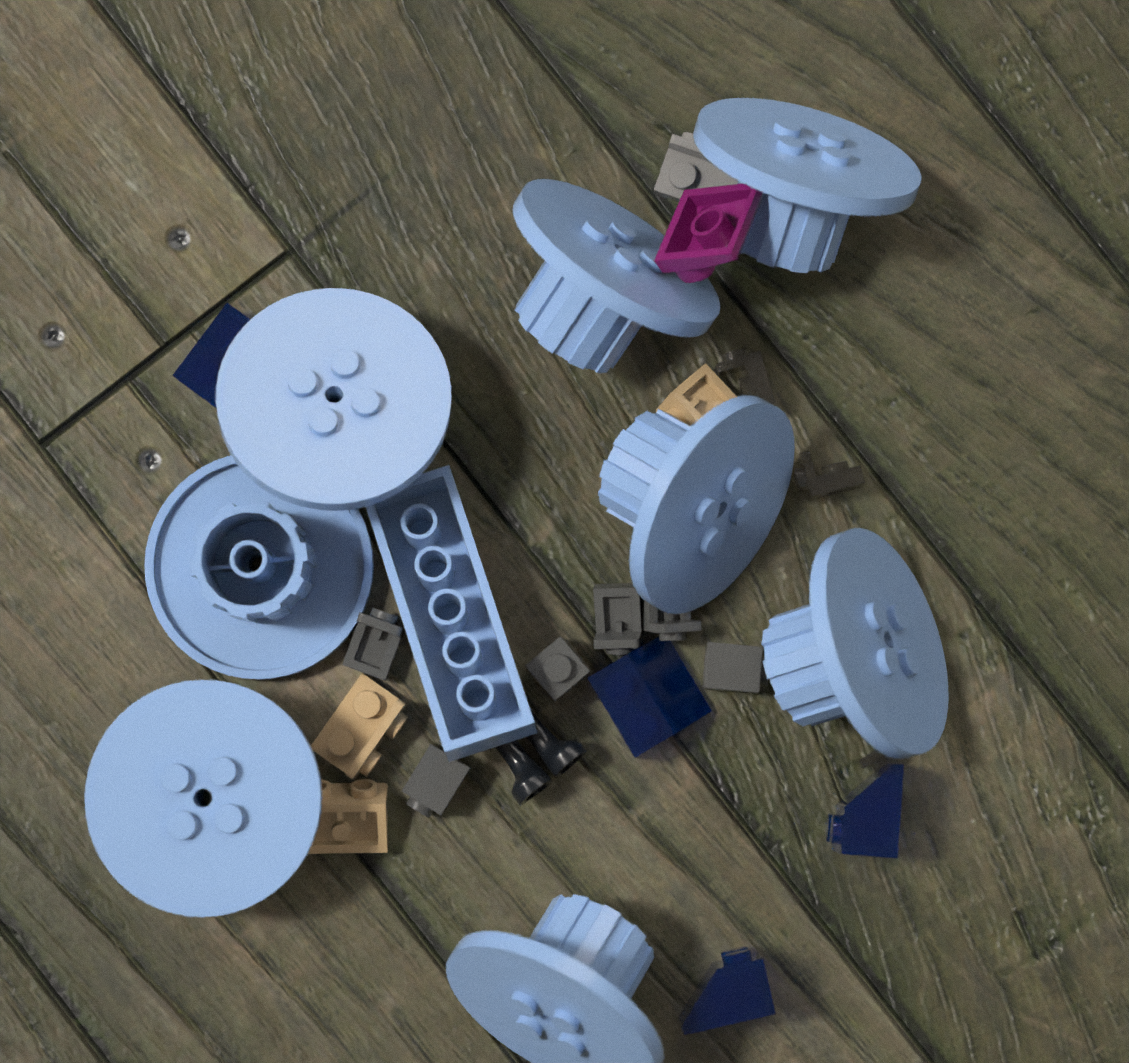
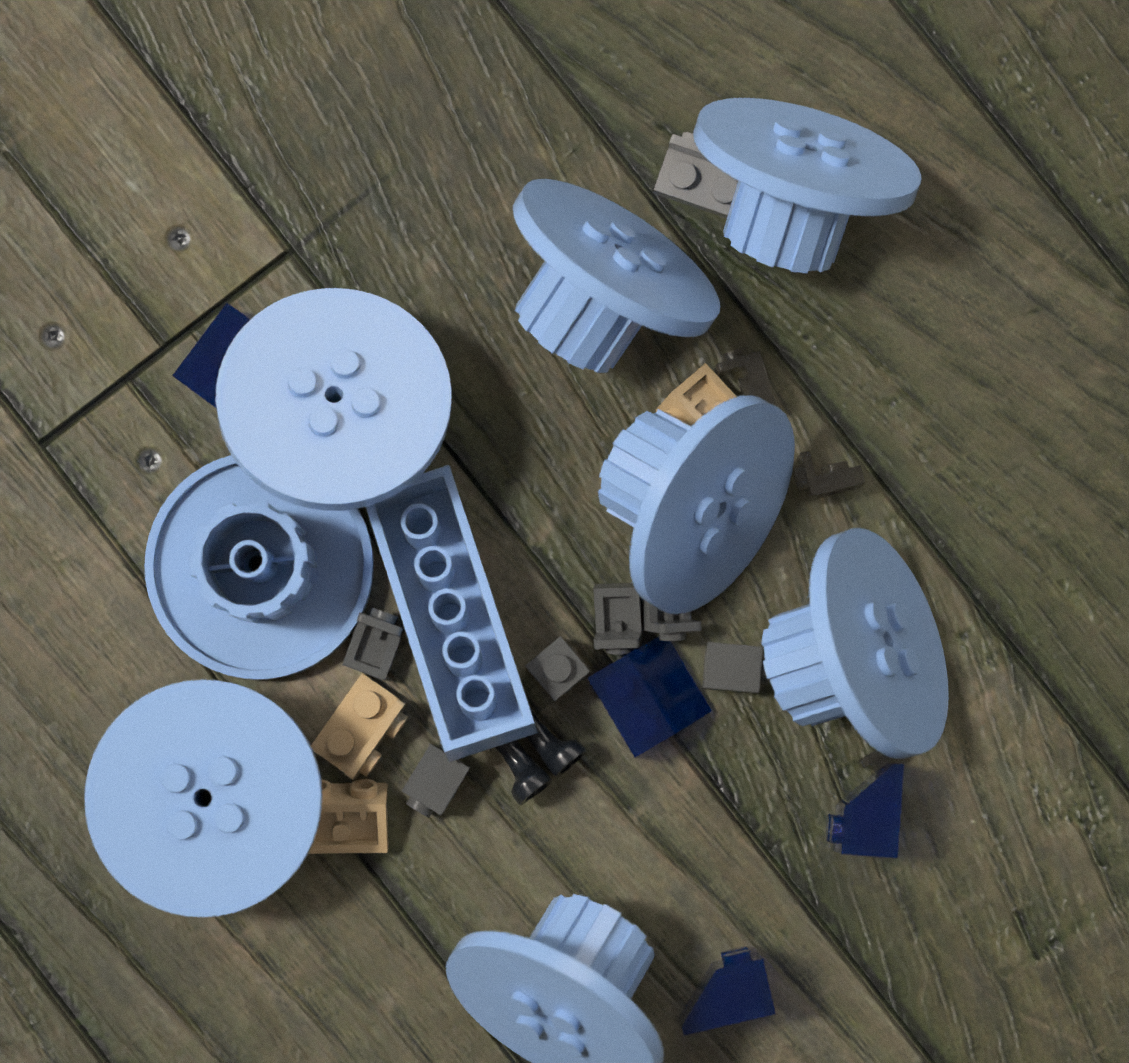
magenta slope [654,183,763,283] -> none

